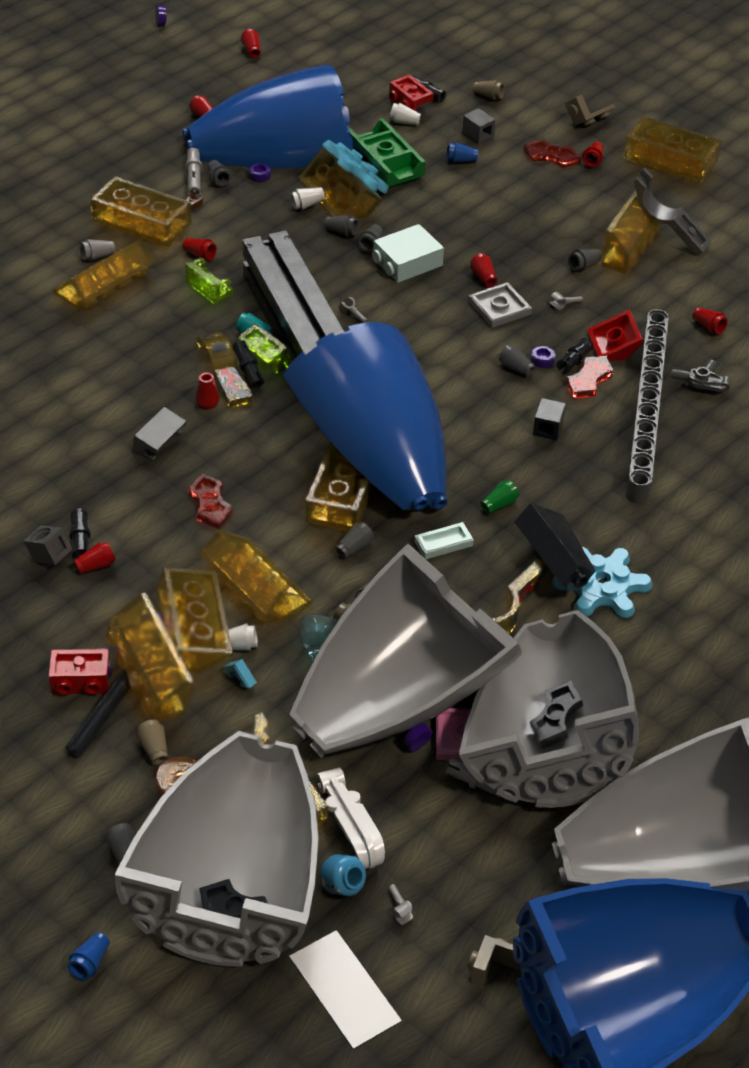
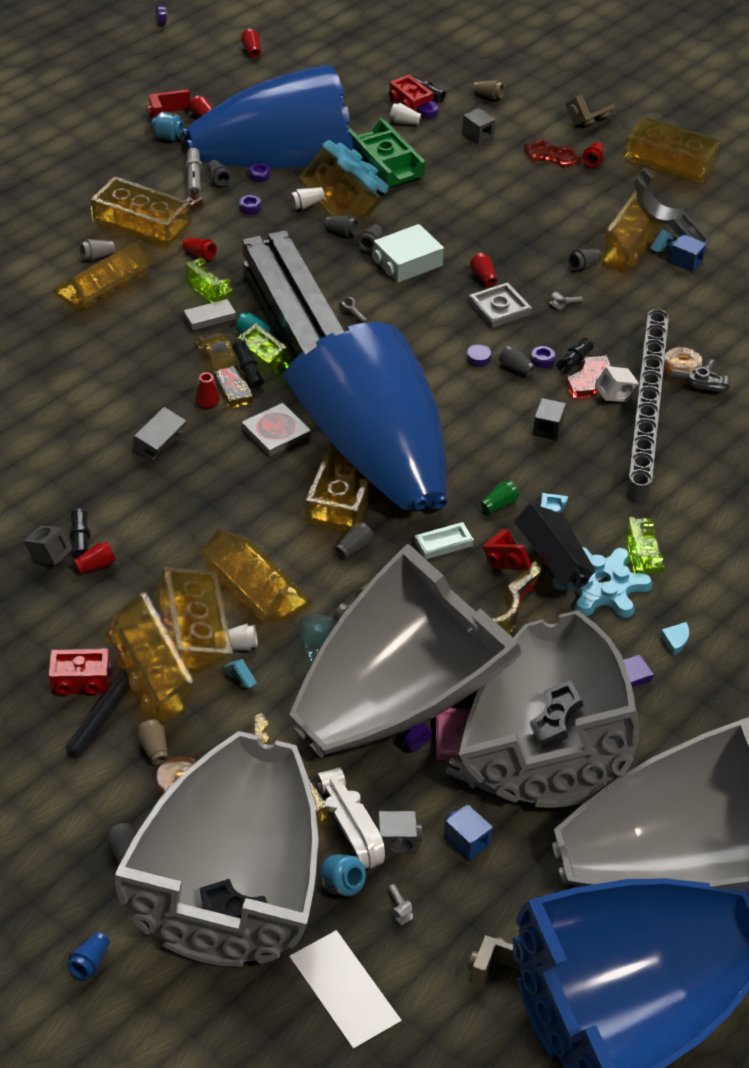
clear red tile [188,473,233,529] -> none
blue cone [446,142,478,163] -> none
red slope [587,309,644,362] -> none
red cone [692,307,728,334] -> none
none -> red bracket [147,89,190,120]
none -> dark azure head [151,112,184,142]
none -> light grey tile [184,299,236,330]
none -> dark purple tile [239,195,261,215]
none -> light grey tile [242,403,311,456]
none -> brick [378,811,422,854]
none -> dark purple tile [417,101,438,119]
none -> brick [444,804,493,861]
none -> tile [467,344,491,366]
none -> red bracket [482,529,532,570]
none -> medium azure tile [541,493,568,513]
none -> white brick [595,366,639,403]
none -> tile [623,655,654,688]
none -> clear neon green hinge [625,517,665,574]
none -> medium azure tile [651,229,677,252]
none -> medium azure tile [660,622,689,655]
none -> clear orange piece [664,347,702,376]
none -> blue brick [669,234,707,273]

